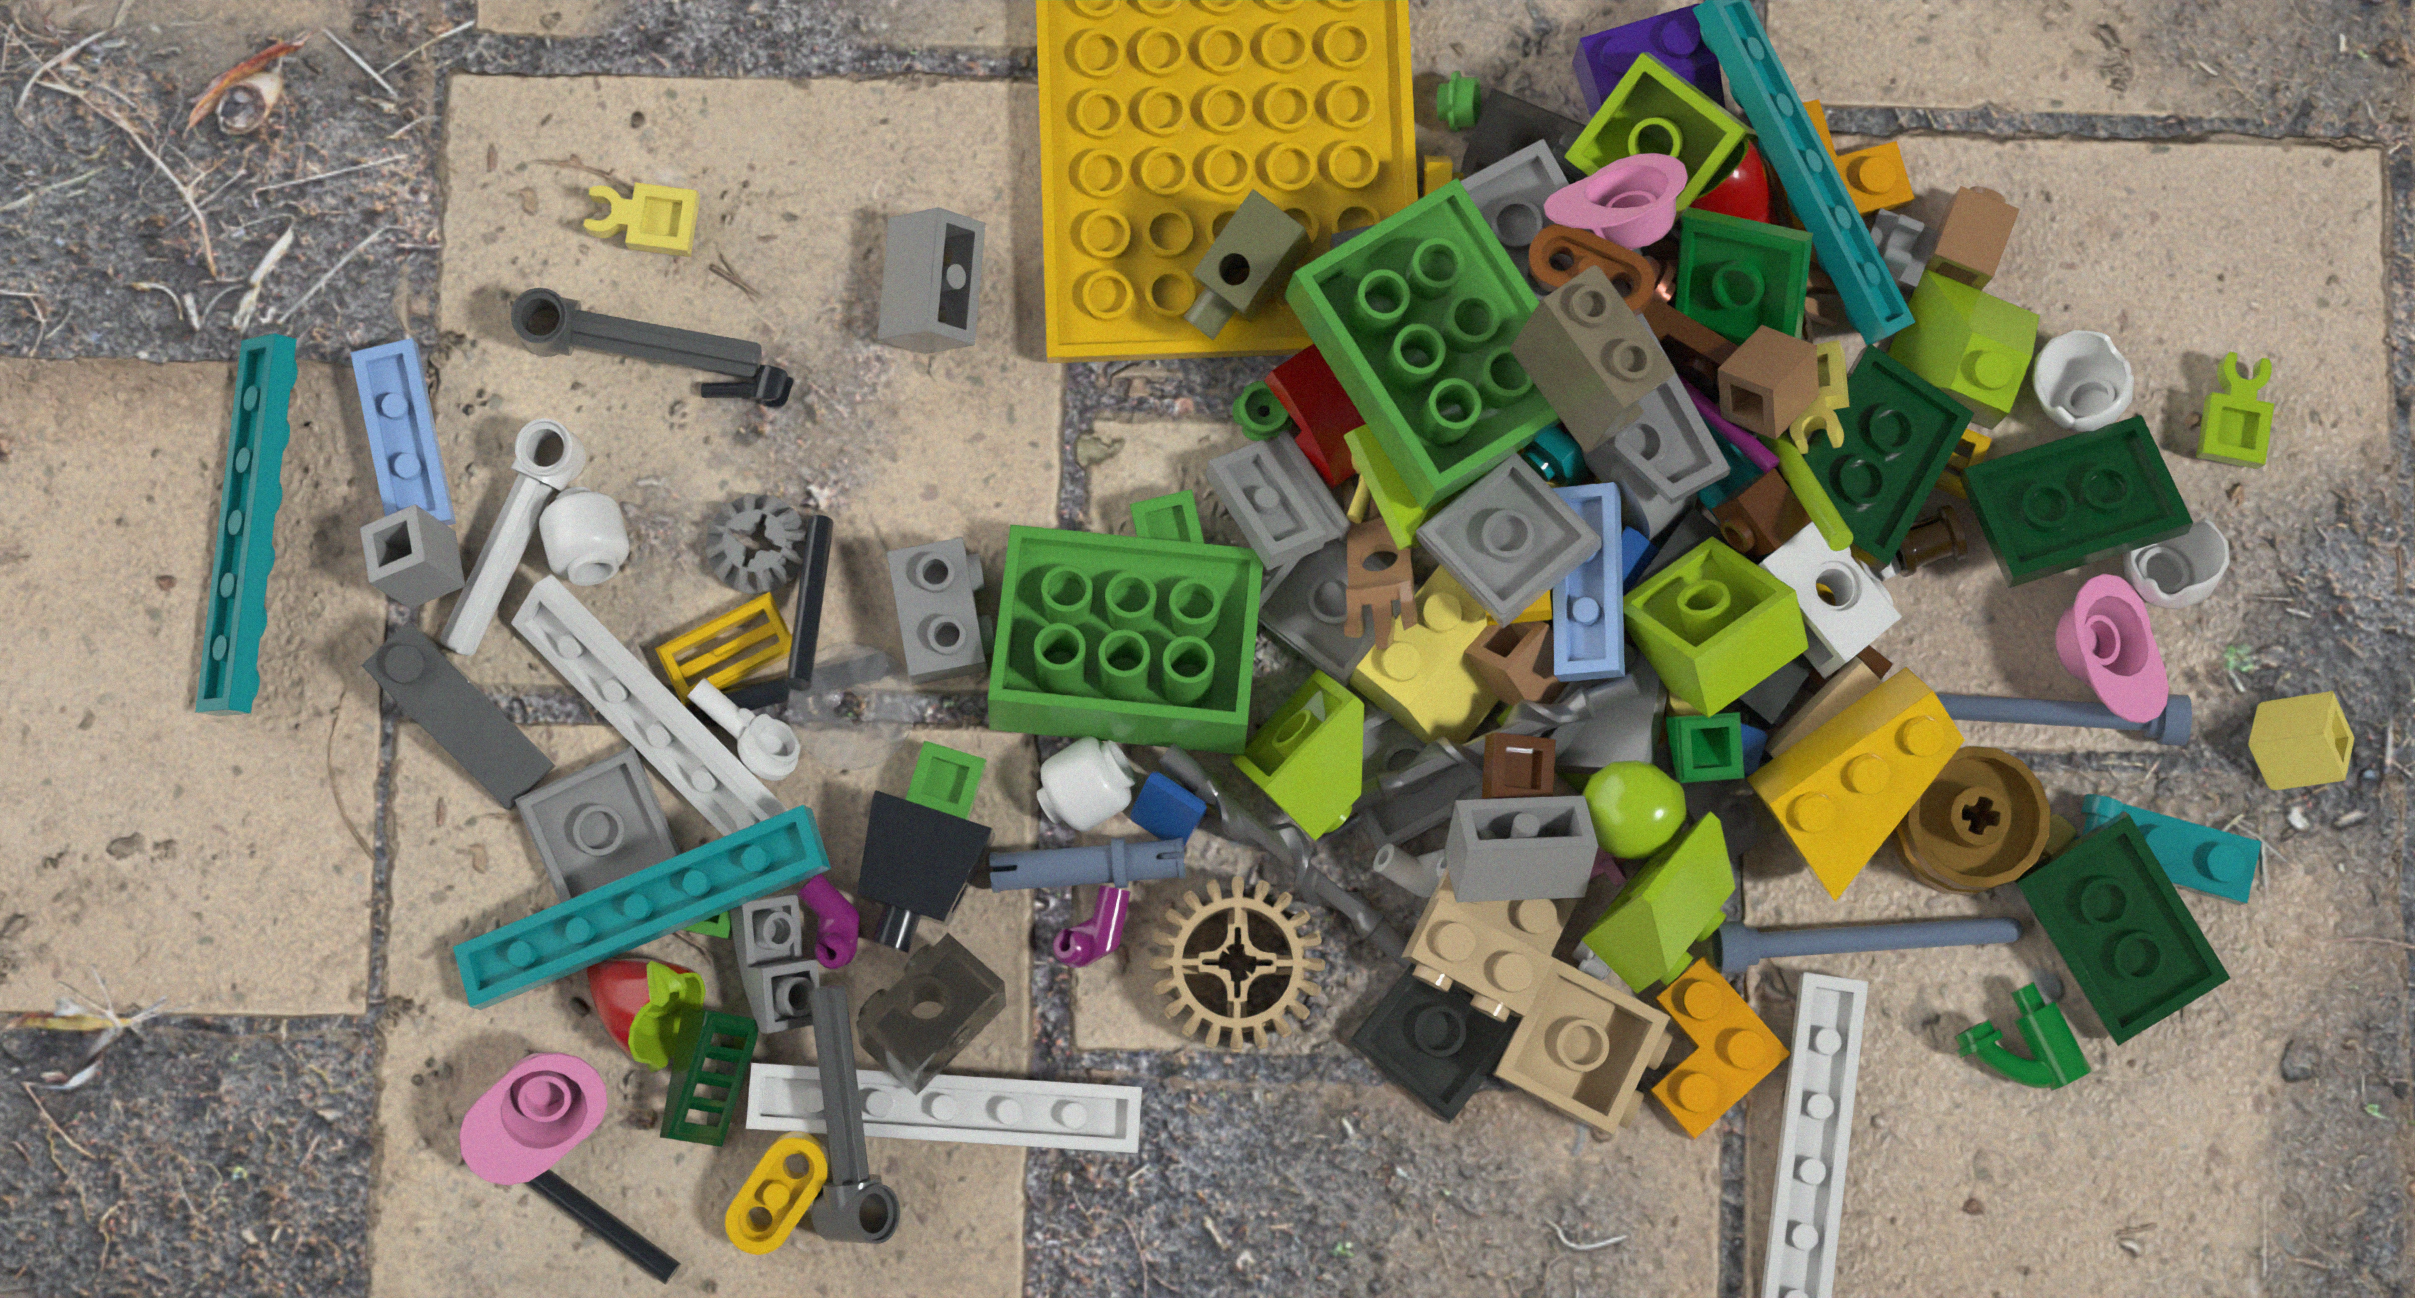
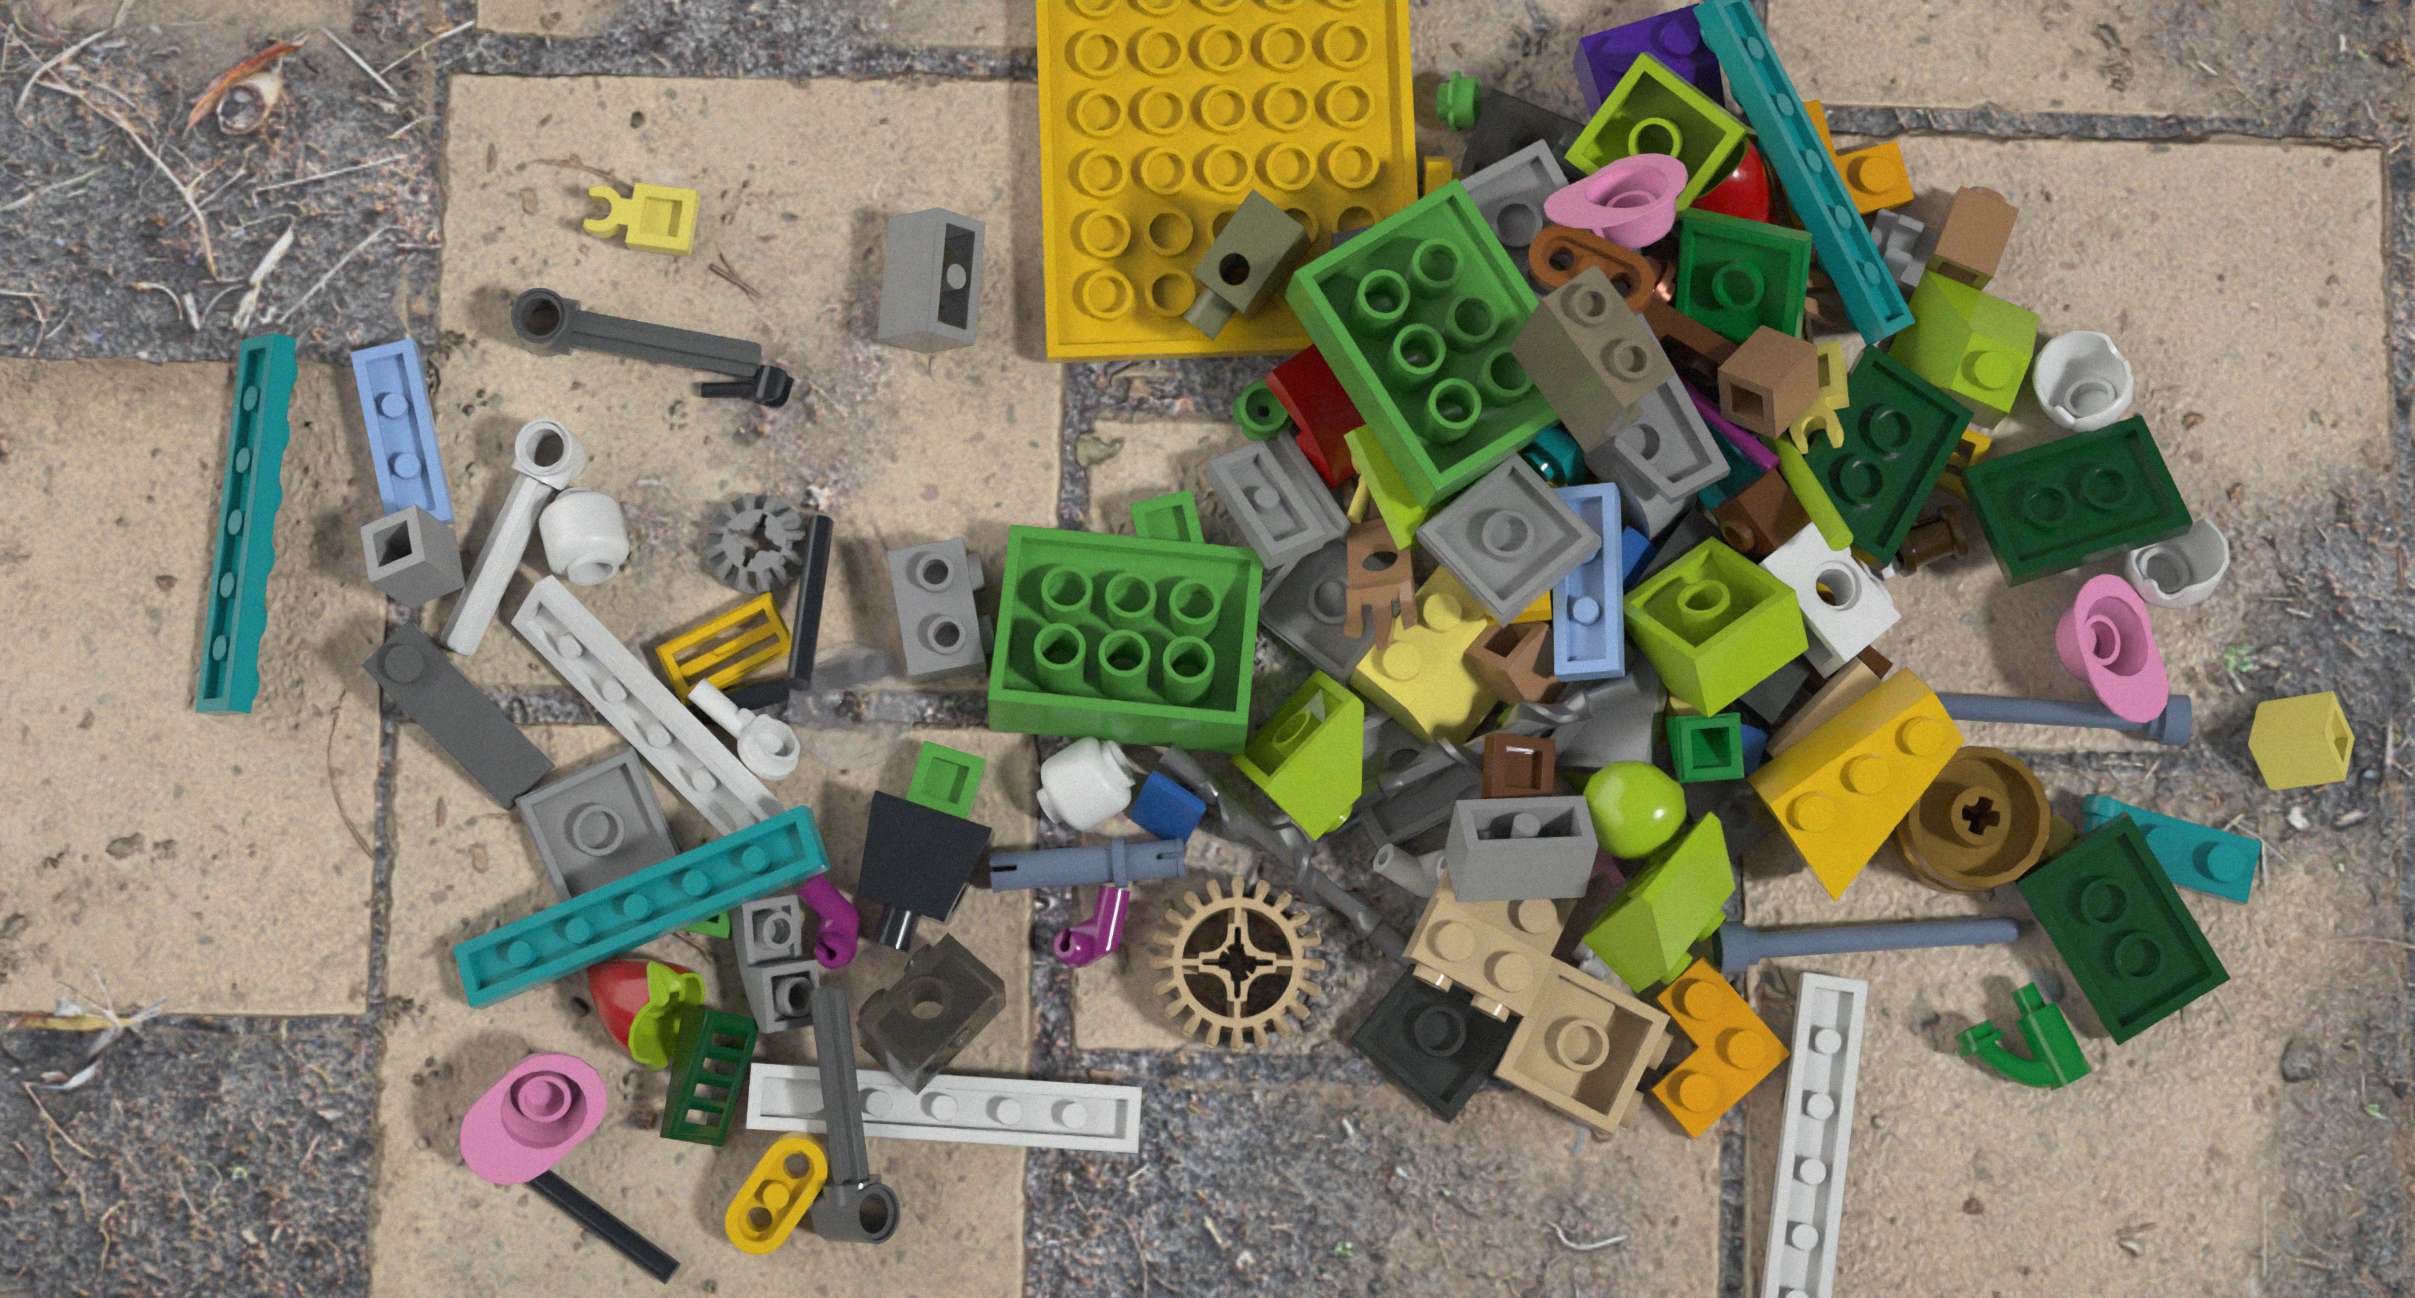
lime plate [2196,352,2275,469] -> none

